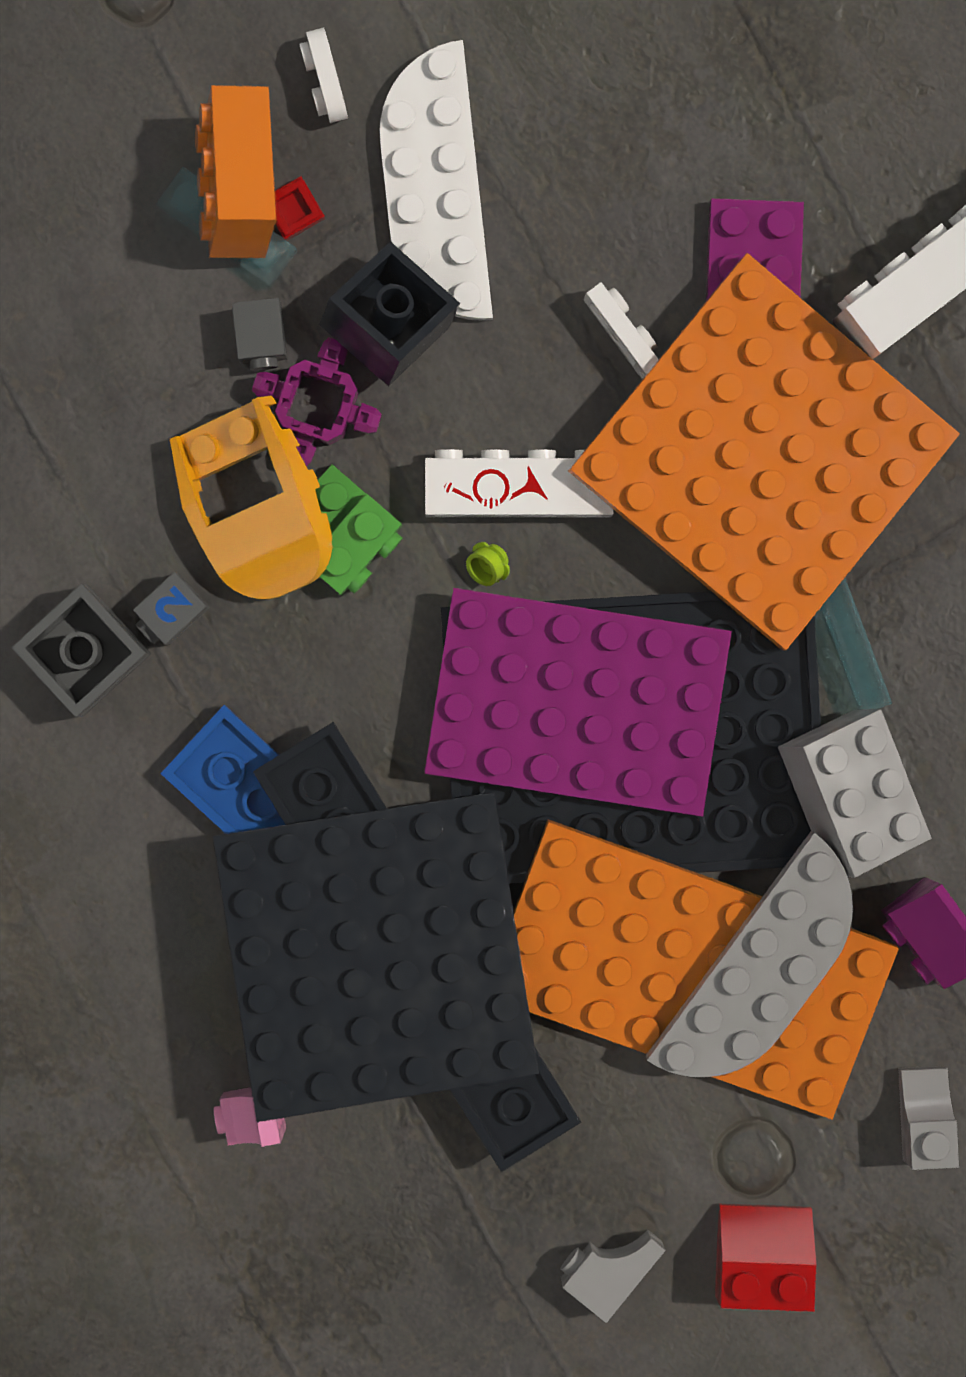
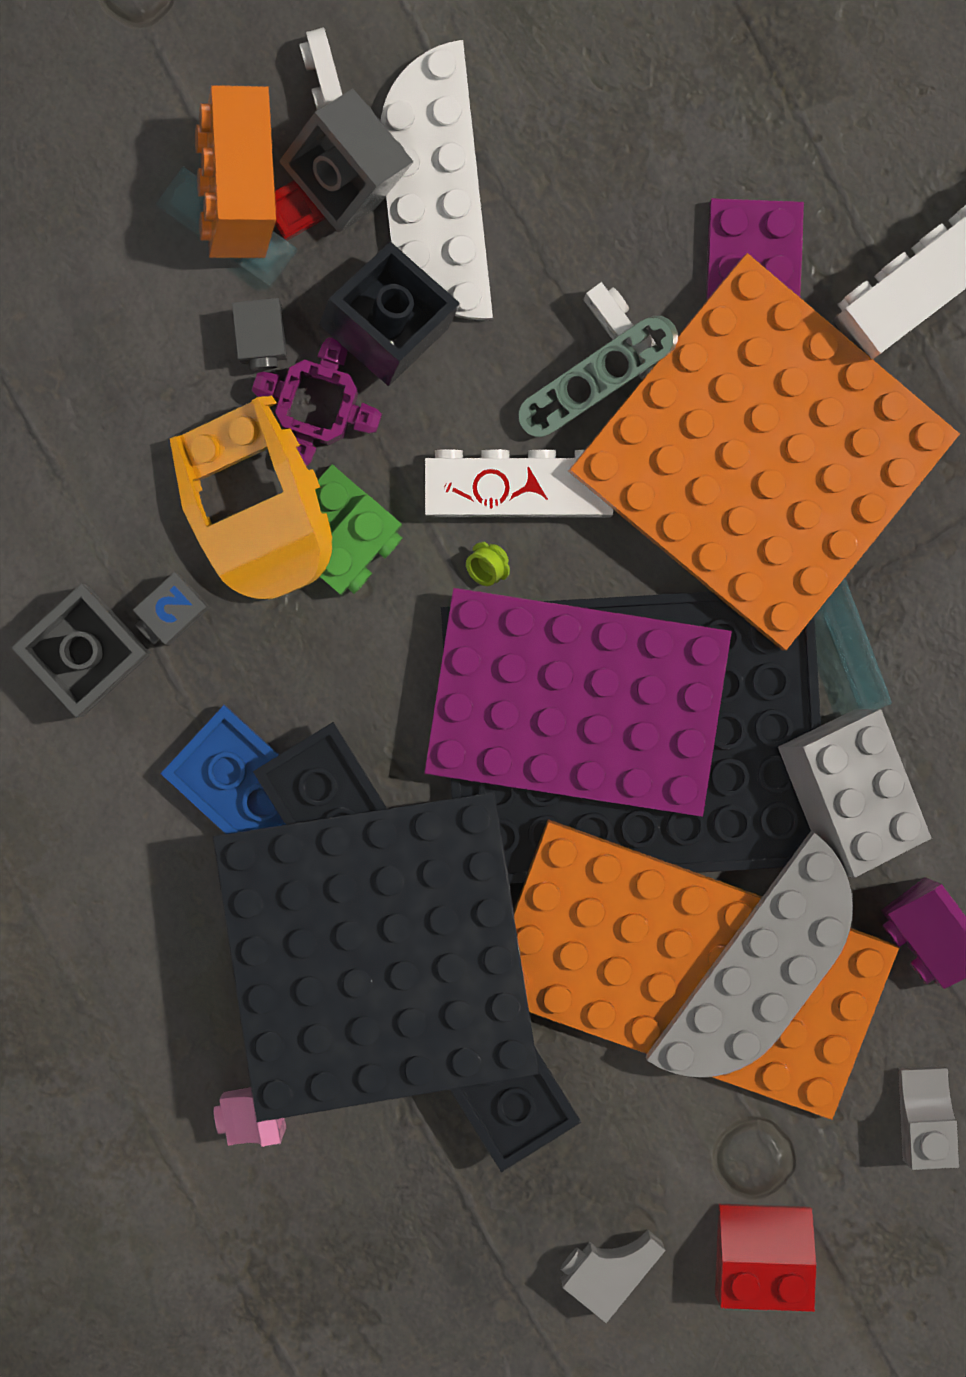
none -> dark grey brick [279,89,414,233]
none -> sand green beam [519,316,678,437]

